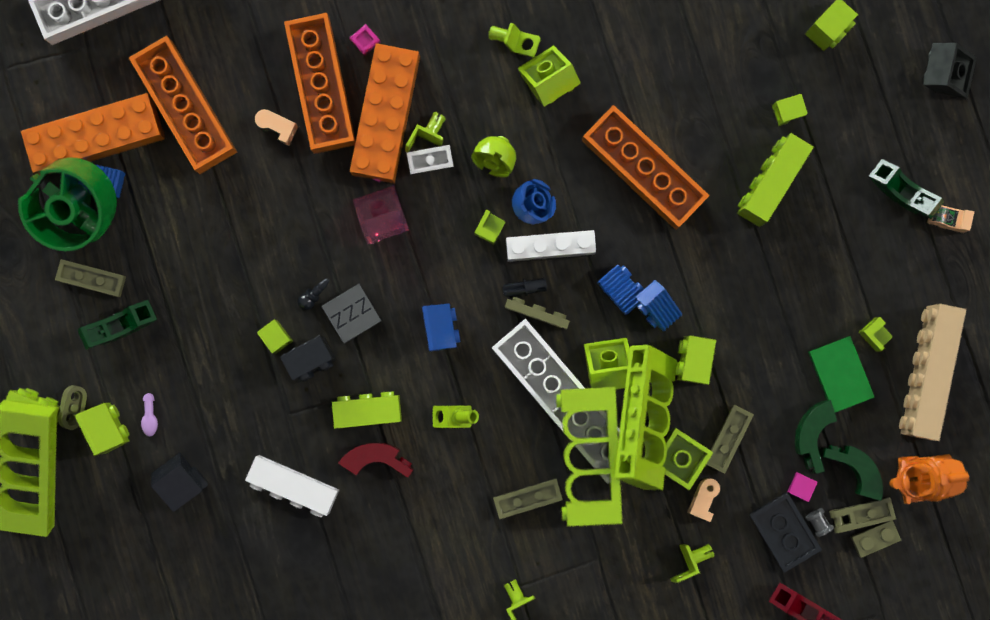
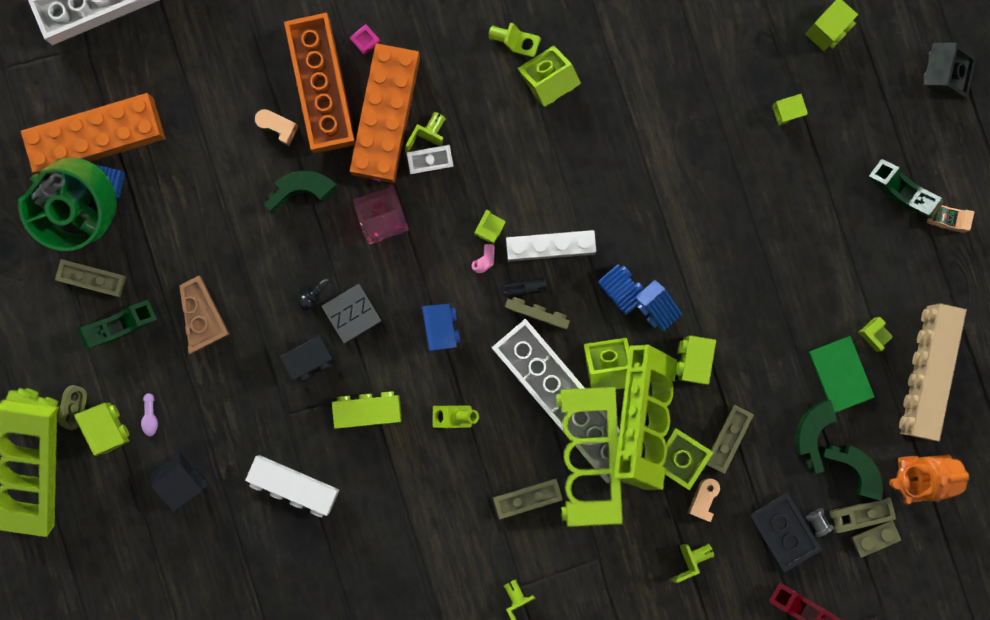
orange brick [129,36,237,174] -> none
lime panel [257,319,293,354] -> none
dark red arch [338,443,414,478] -> none
lime cylinder [471,136,516,177] -> none
blue cylinder [512,179,556,225] -> none
orange brick [582,105,710,230] -> none
lime brick [737,133,814,227] -> none
dark pink tile [787,472,818,502] -> none
none -> dark grey pin [32,173,65,205]
none -> medium nougat wing [179,276,230,354]
none -> dark green arch [264,171,338,213]
none -> bright pink arm [472,244,495,273]

